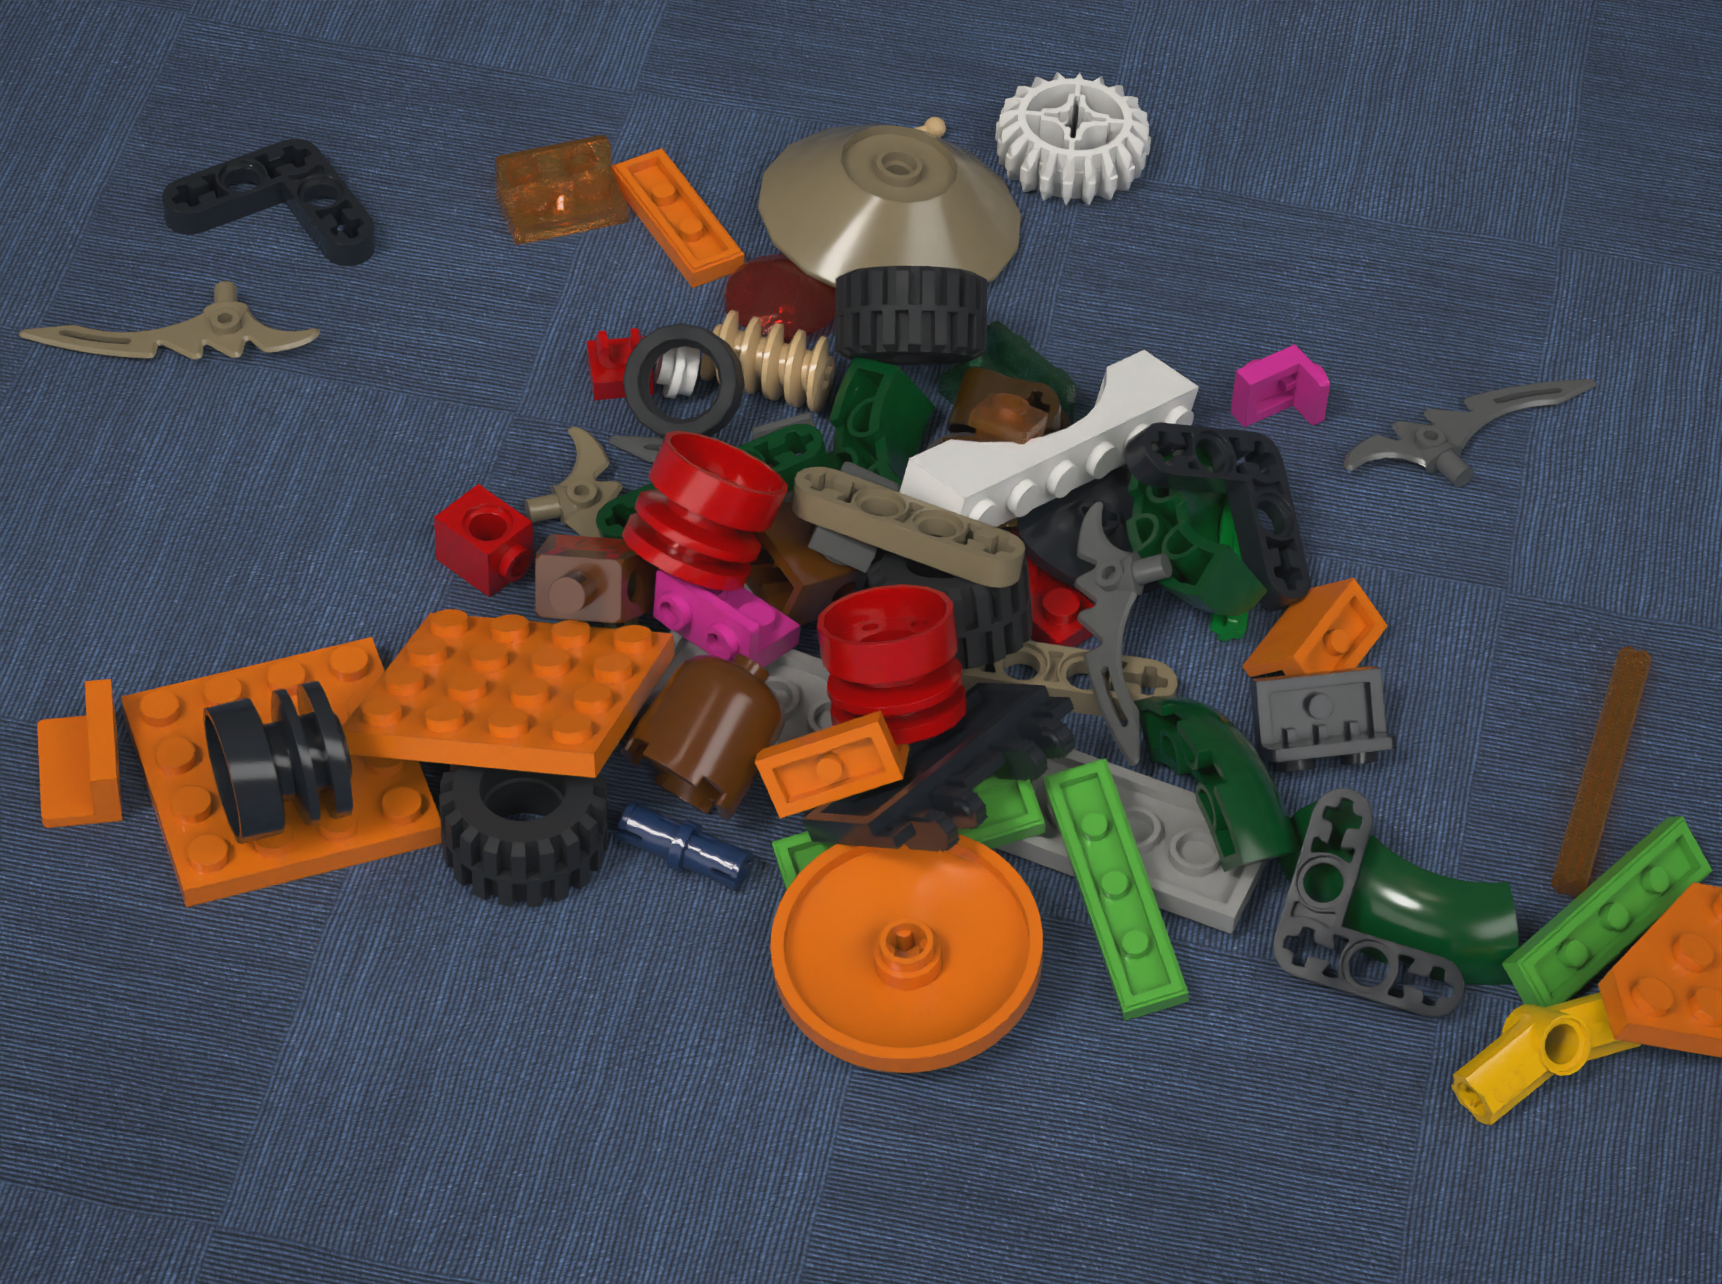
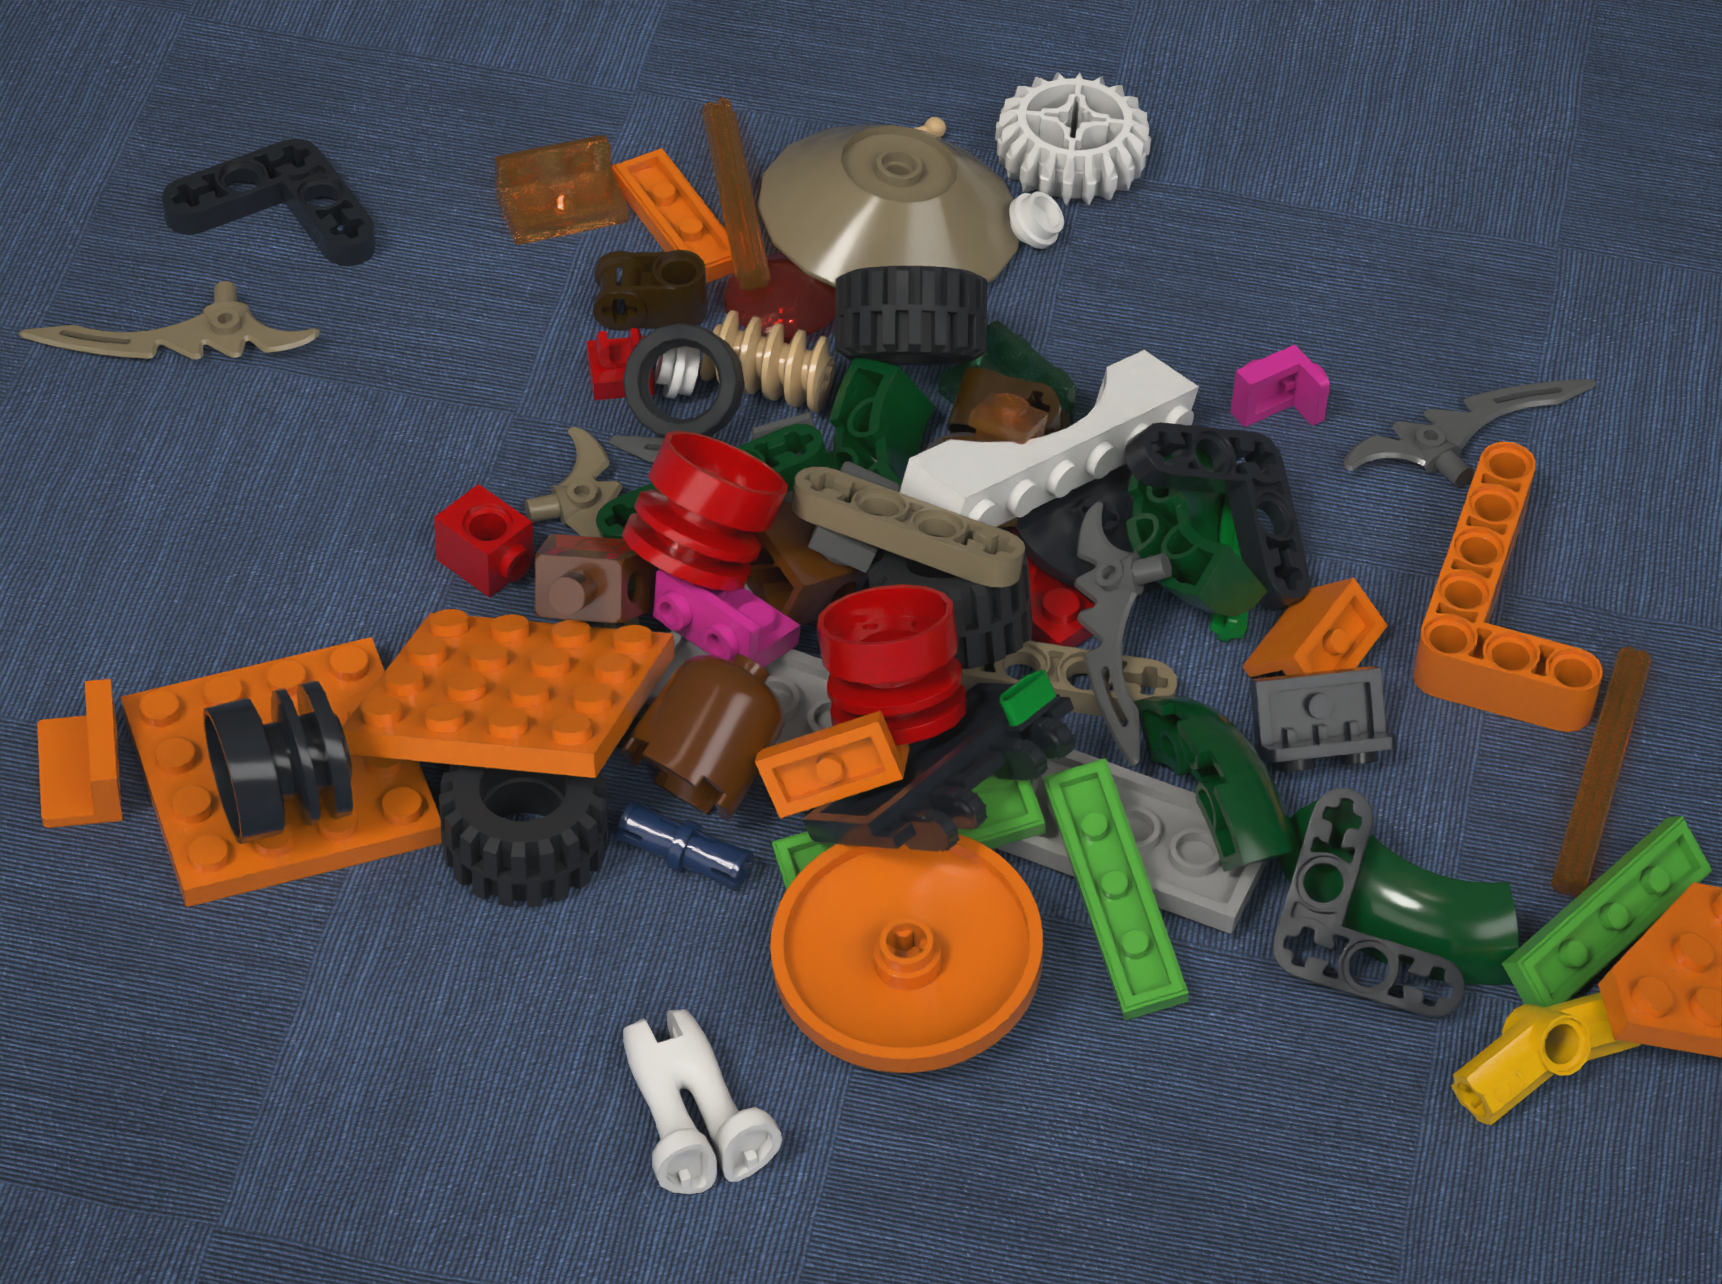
none -> dark brown piece [593,250,708,331]
none -> white piece [623,1009,782,1194]
none -> clear orange axle [702,97,771,292]
none -> green piece [1000,670,1062,732]
none -> white plate [1009,191,1064,249]
none -> orange beam [1413,441,1603,732]

